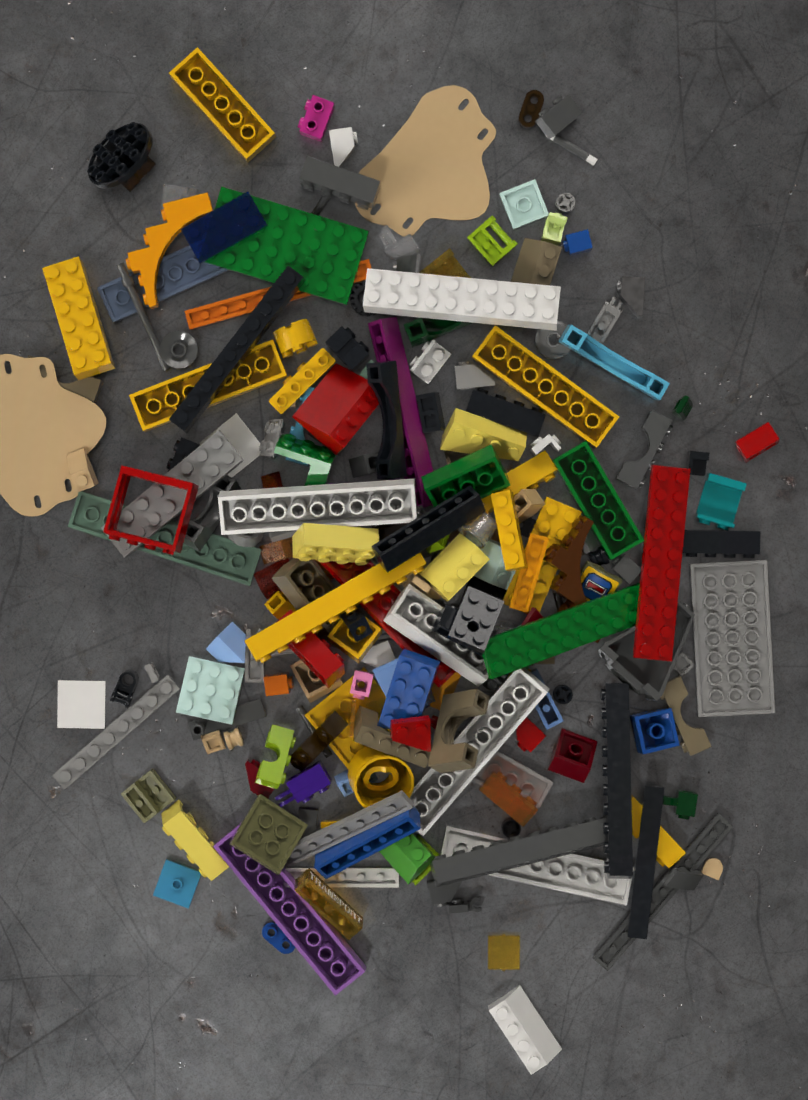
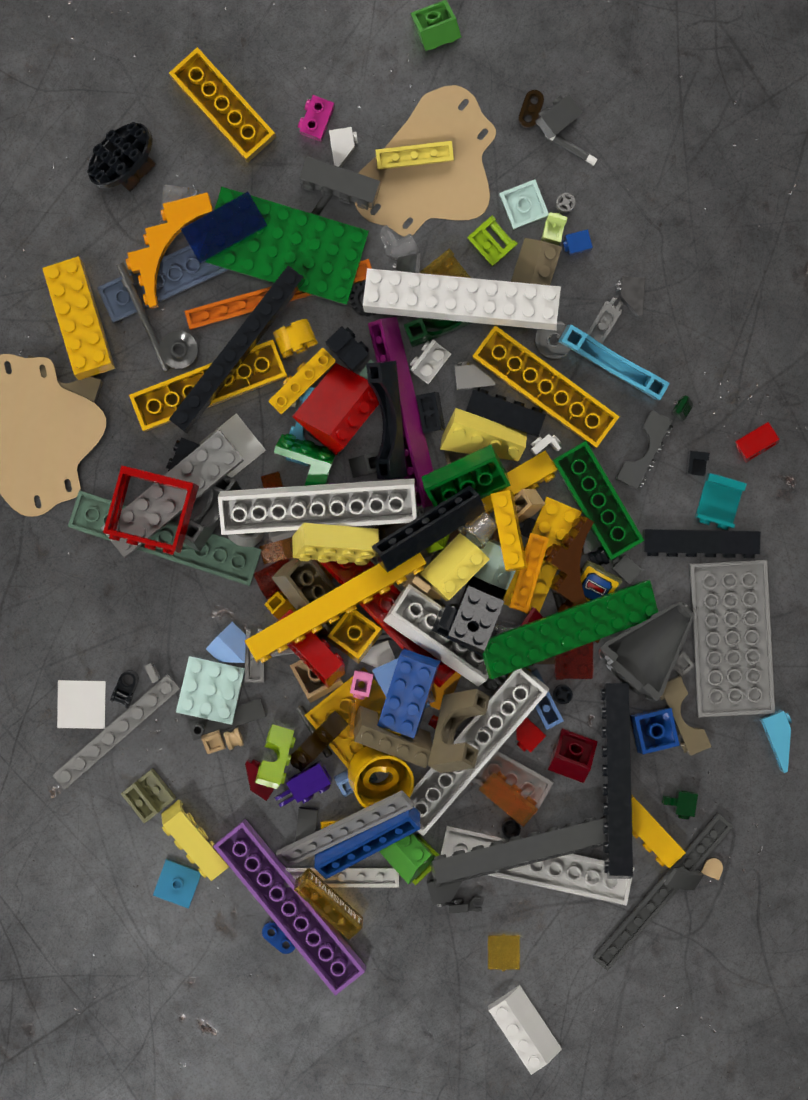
tan slope [66,448,99,493] -> none
olive plate [229,794,308,875] -> none
light grey hinge [259,419,286,459] -> none
orange brick [264,672,294,696] -> none
black bracket [339,606,373,642] -> none
red wing [390,715,431,752] -> none
black tile [627,785,664,939] -> none
red plate [633,465,691,662] -> none
none -> light yellow plate [375,141,454,170]
none -> bright green slope [411,0,462,51]
none -> clear red bracket [554,642,593,680]
none -> medium azure slope [760,710,792,773]

